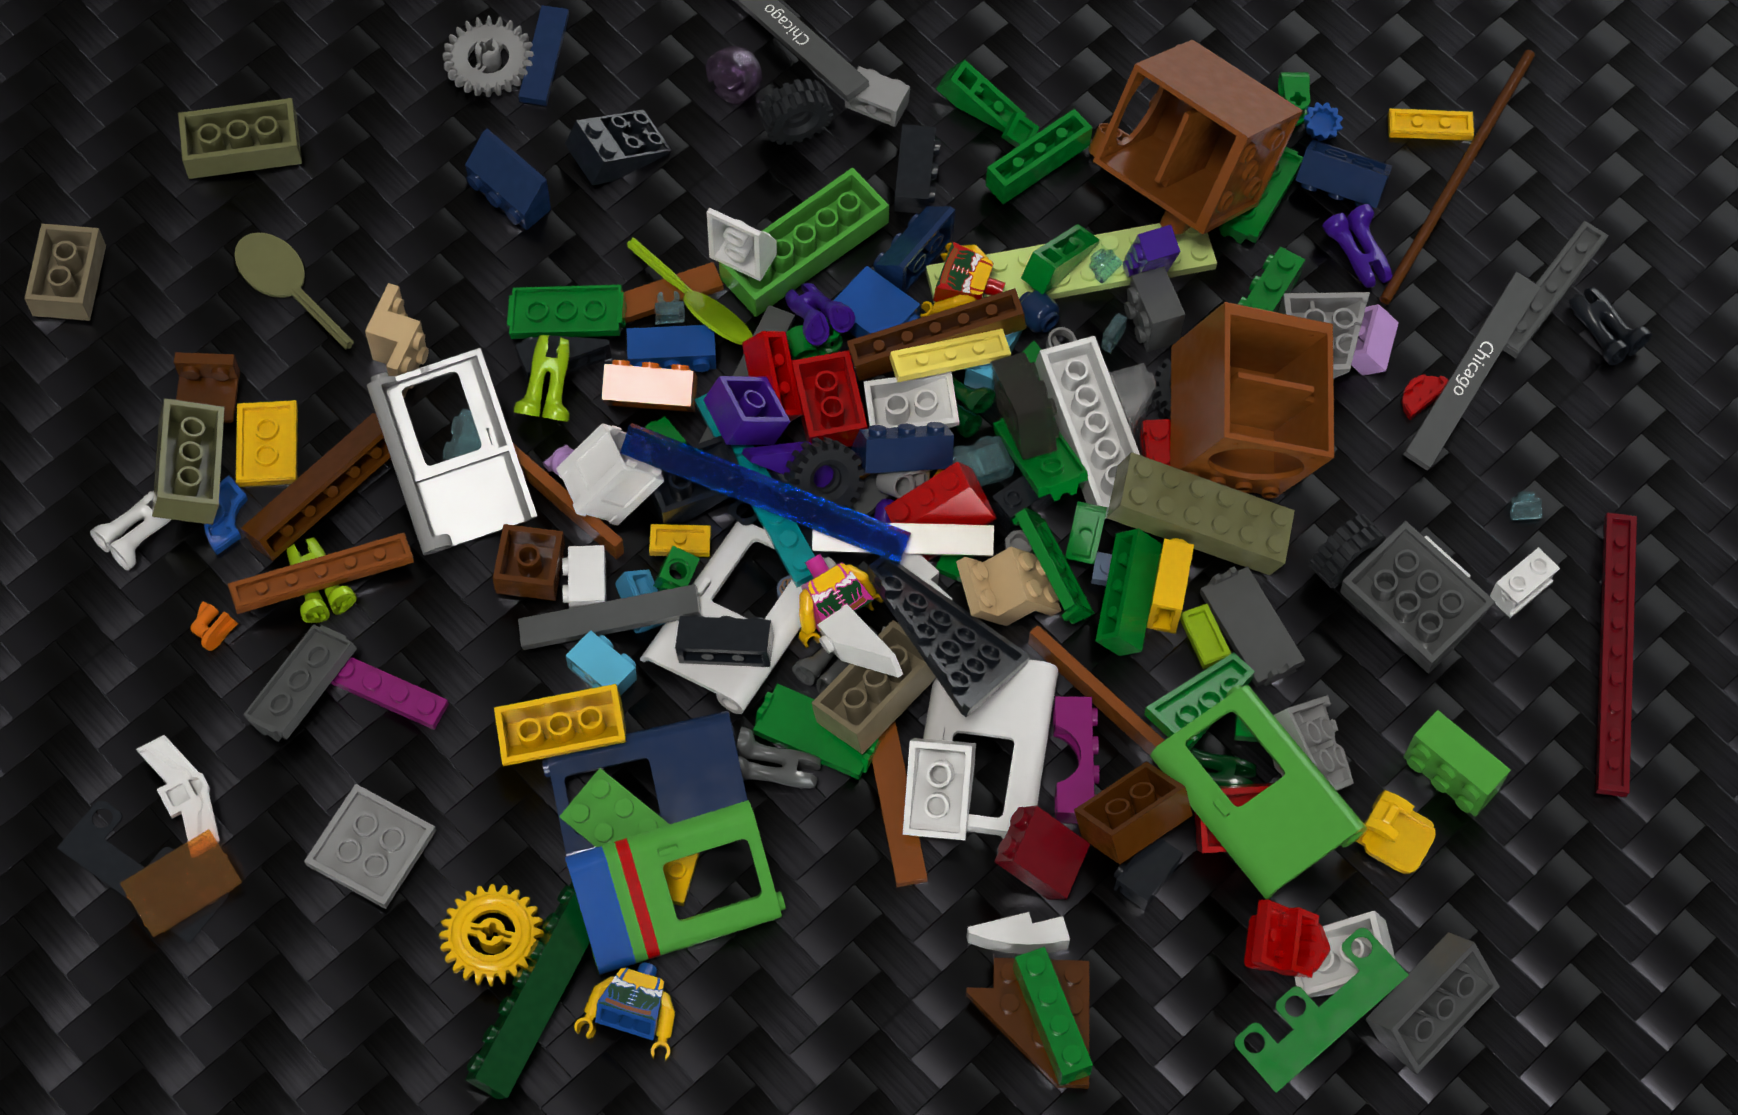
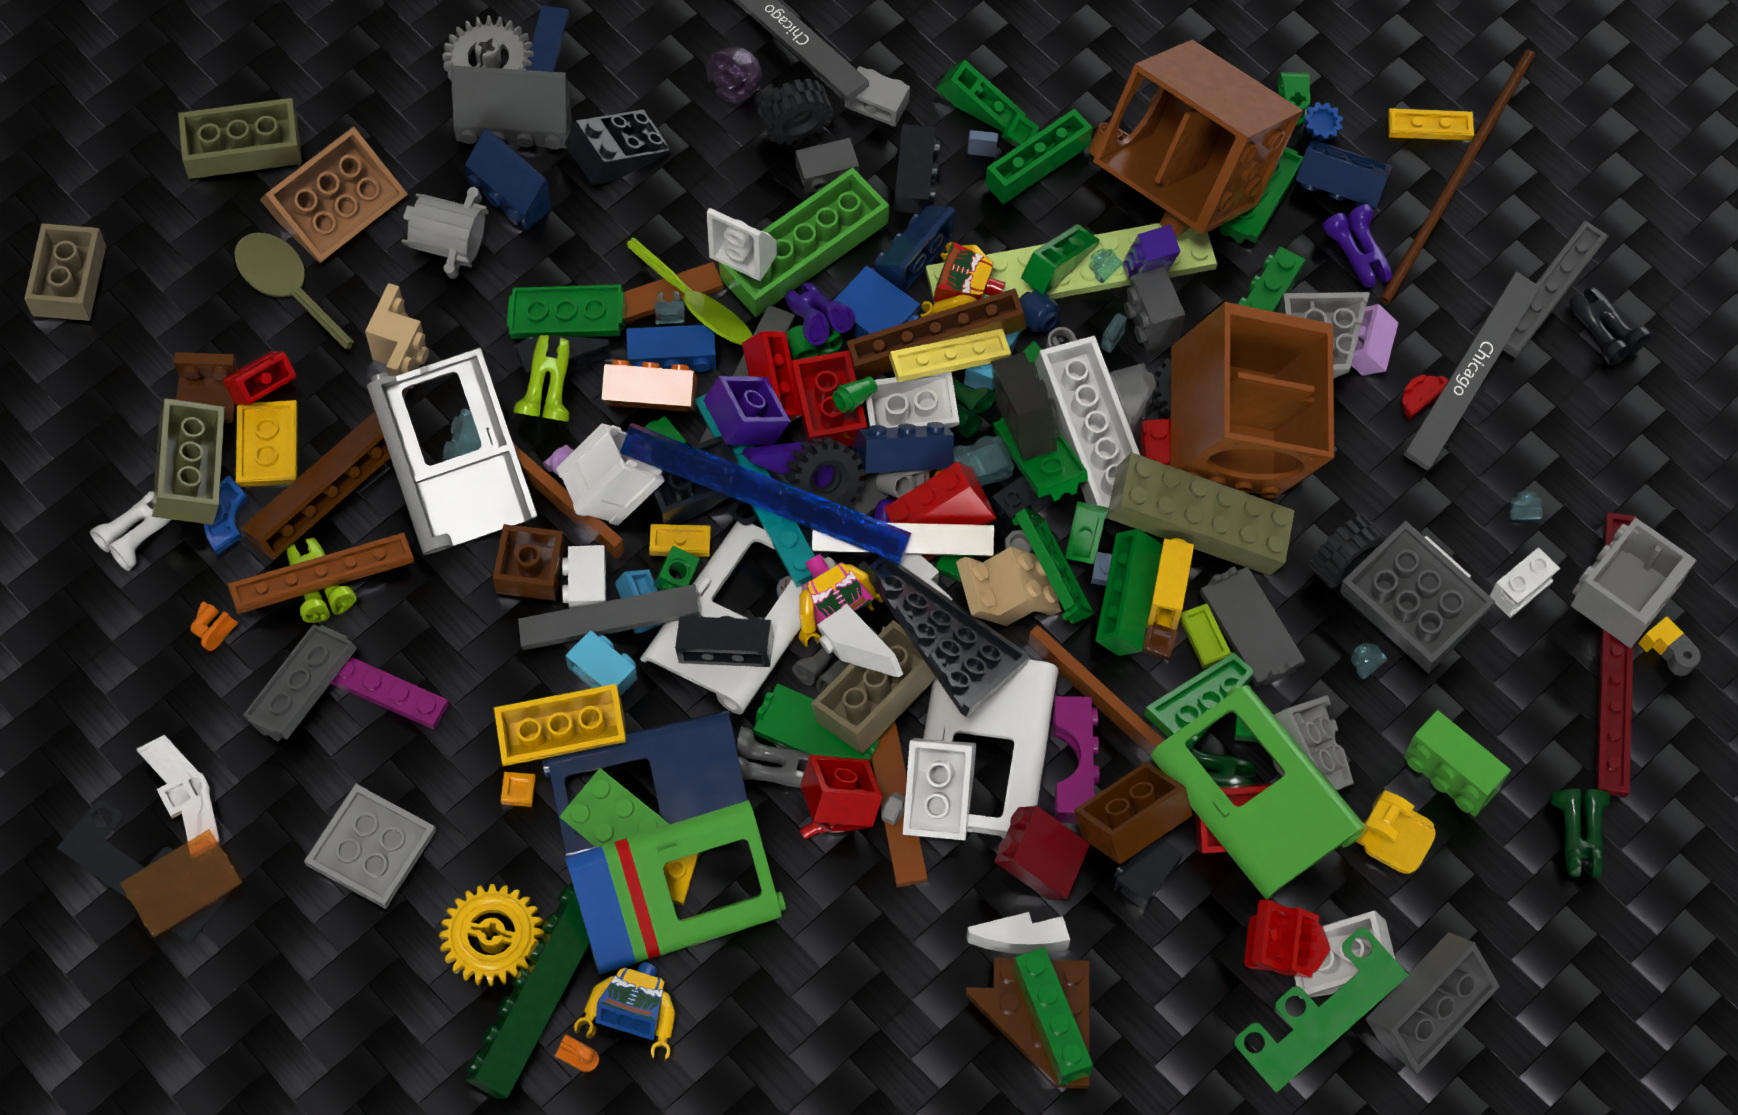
none -> red brick [223,351,297,405]
none -> medium nougat slope [260,126,408,263]
none -> light grey container [402,187,489,279]
none -> dark grey slope [451,65,572,149]
none -> light orange tile [501,772,536,807]
none -> orange piece [555,1035,599,1072]
none -> dark grey hinge [795,138,859,194]
none -> red piece [800,755,882,840]
none -> green cone [832,376,878,413]
none -> light grey tile [881,792,905,825]
none -> sand blue tile [968,130,998,157]
none -> reddish brown tile [1142,623,1179,661]
none -> clear light blue plate [1351,643,1387,679]
none -> dark green piece [1551,789,1610,878]
none -> light grey container [1571,517,1696,648]
none -> leg [1638,616,1701,676]

